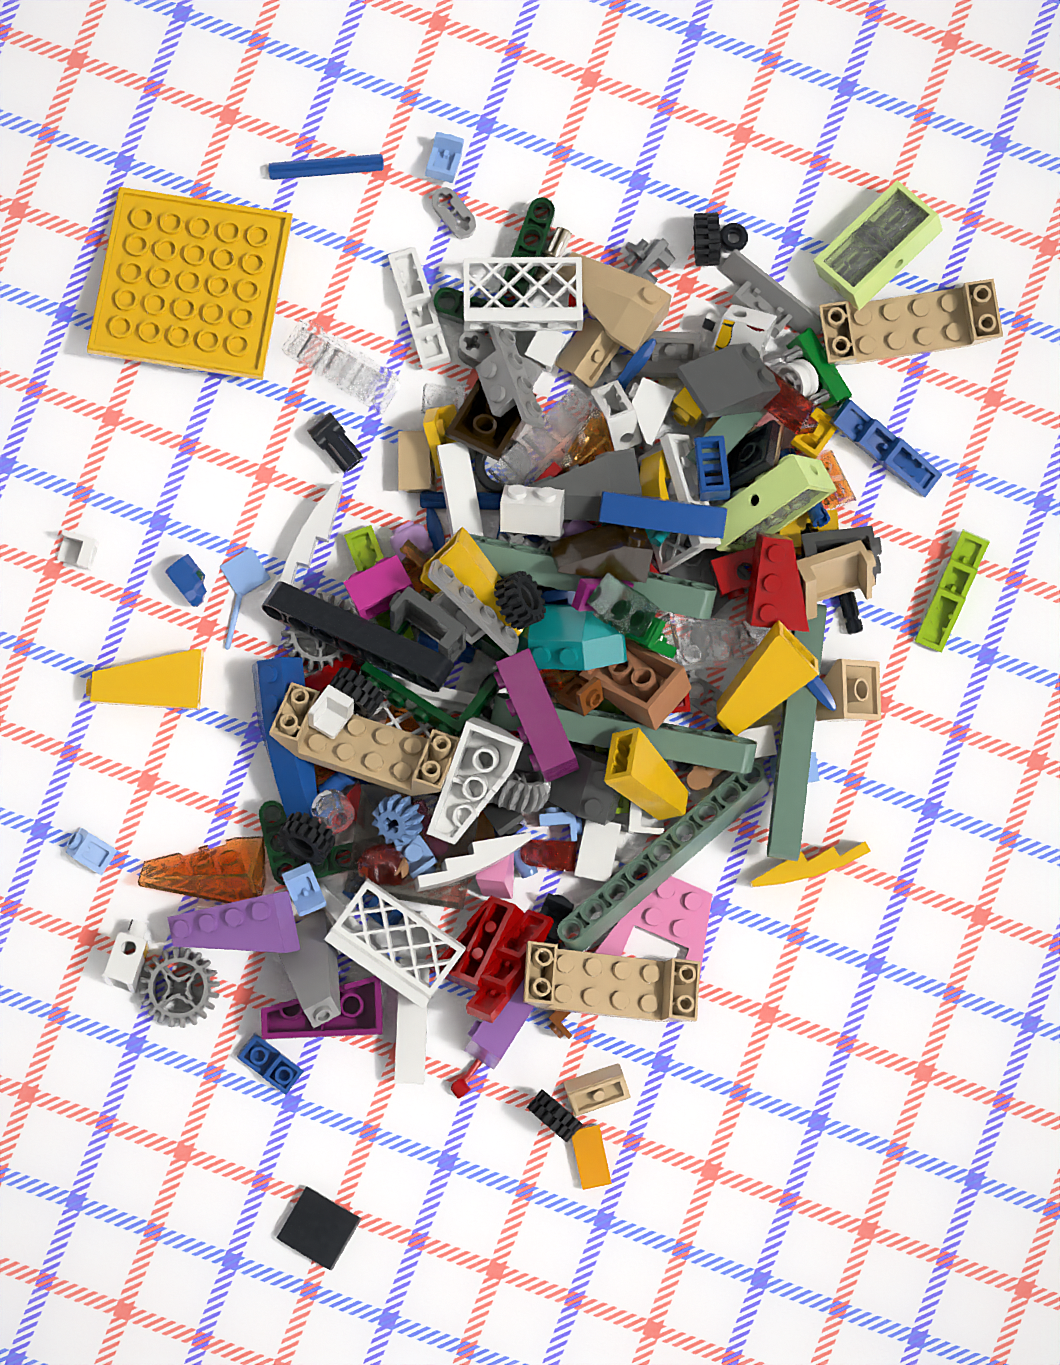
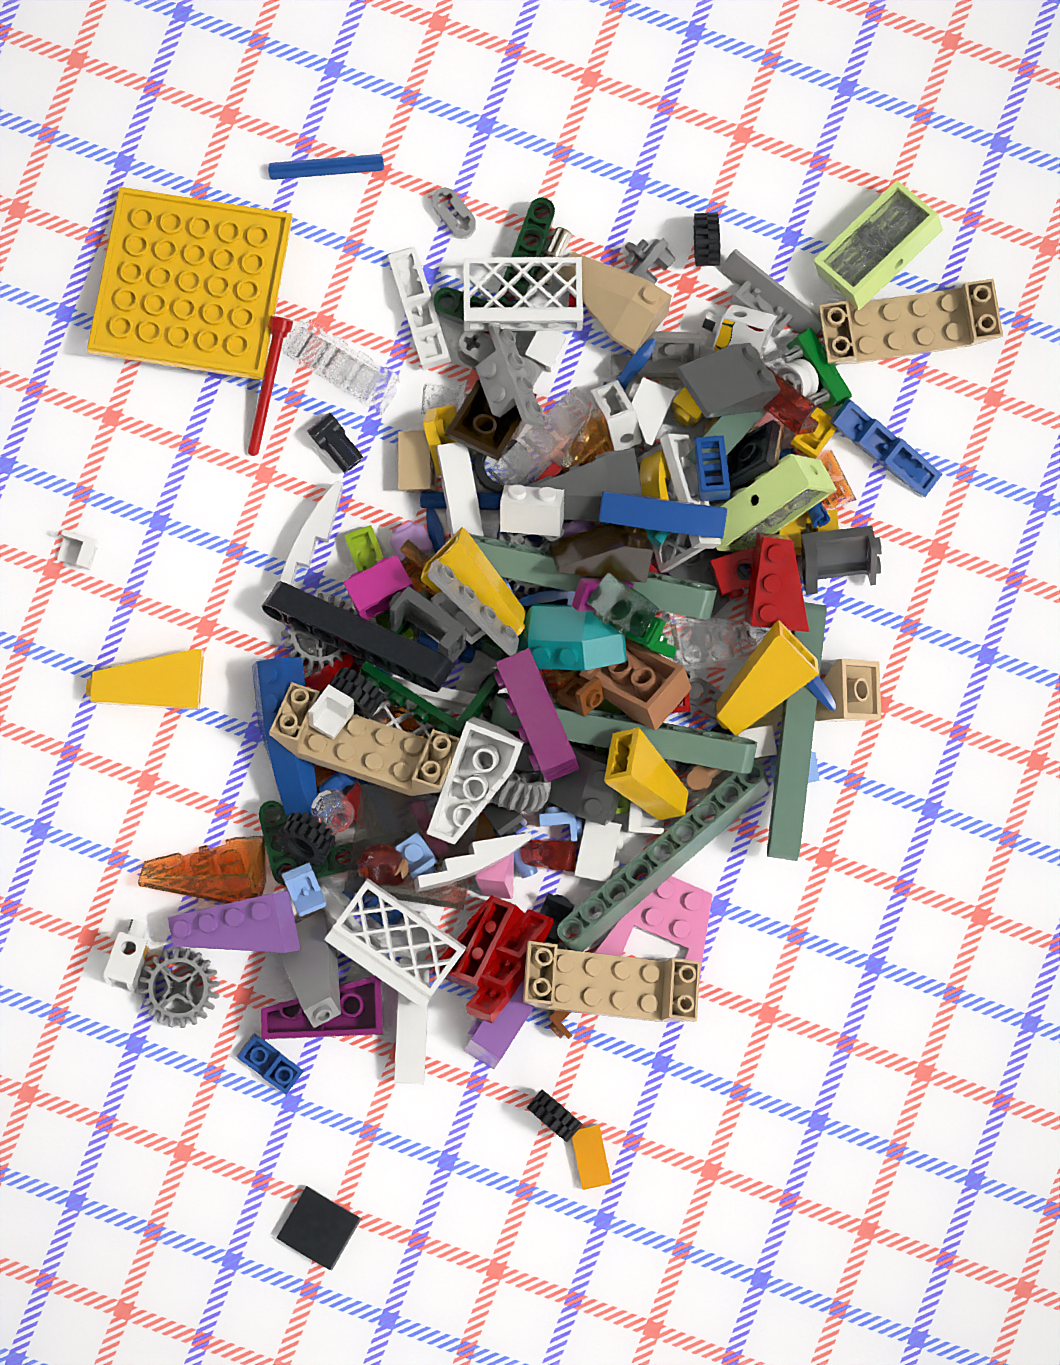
light blue bracket [66,828,118,876] -> none
blue rock [165,554,207,607] -> none
light blue piece [220,547,271,650] -> none
medium blue gear [372,793,425,847] -> none
light blue bracket [425,132,464,183] -> none
red hand [451,1059,482,1099] -> none
black tyre [494,571,546,630] -> none
tan panel [555,318,621,389] -> none
tan slope [563,1063,631,1117] -> none
black plate [720,223,748,252] -> none
yellow slope [749,841,871,888] -> none
tan panel [797,540,876,620] -> none
black axle [838,591,863,635] -> none
lime slope [915,529,990,653] -> none
none -> red piece [248,315,293,457]

